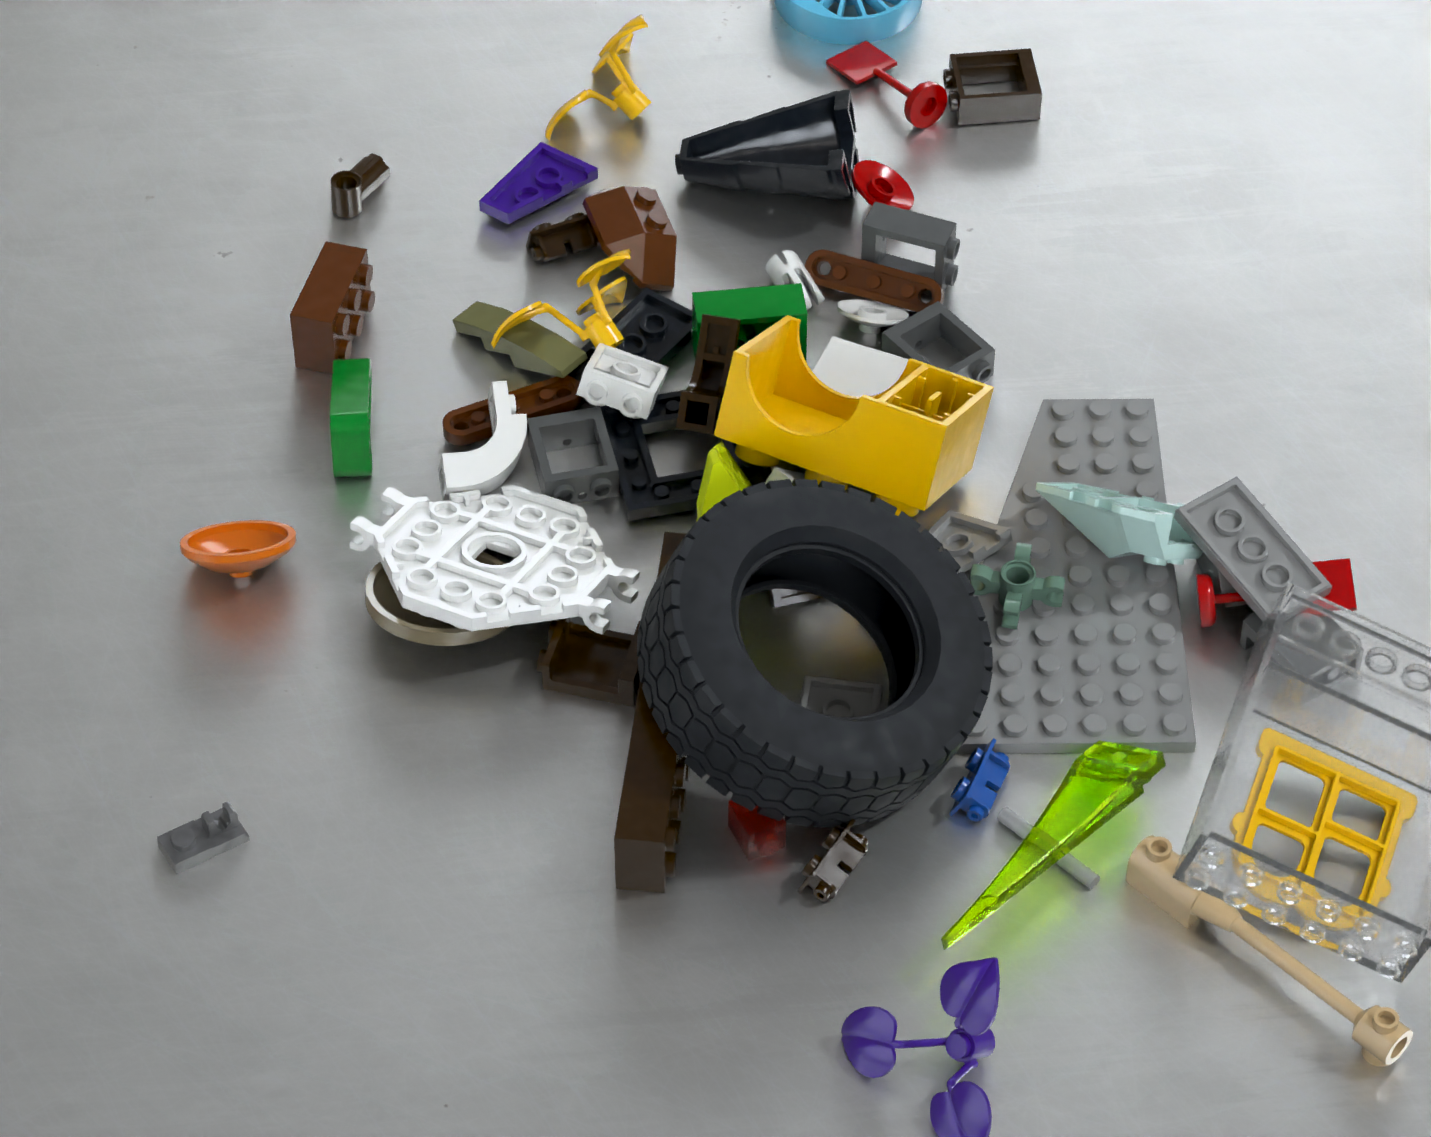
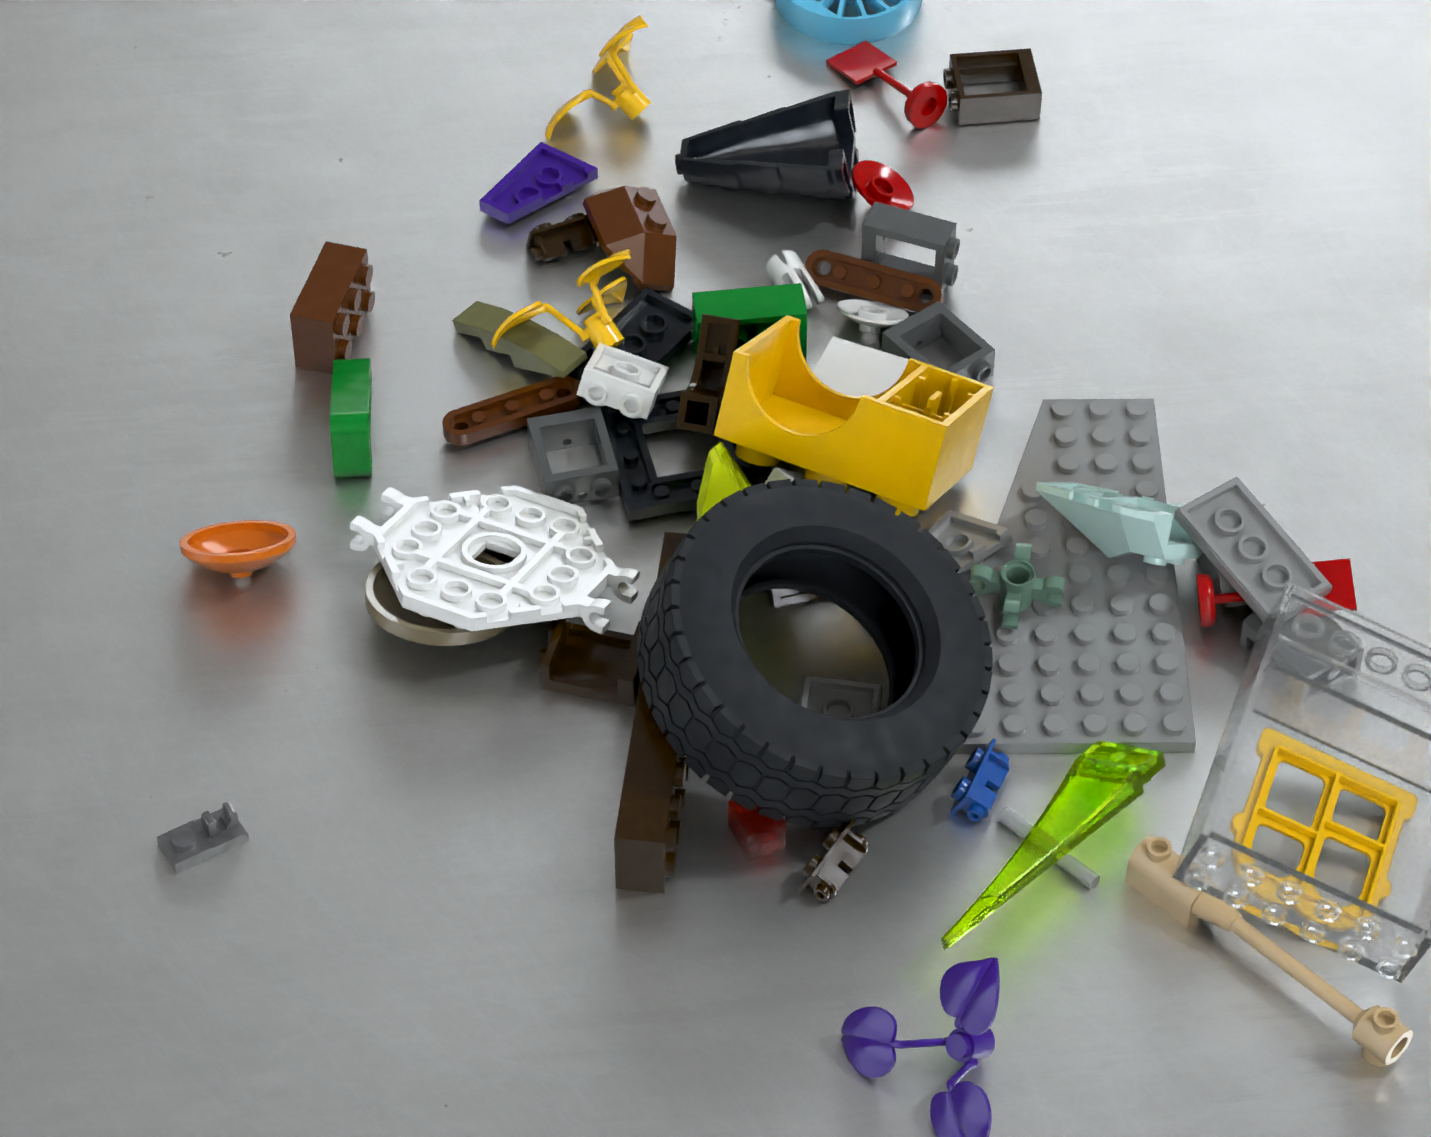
dark brown piece [331,153,390,218] -> none
white arch [438,381,527,501] -> none

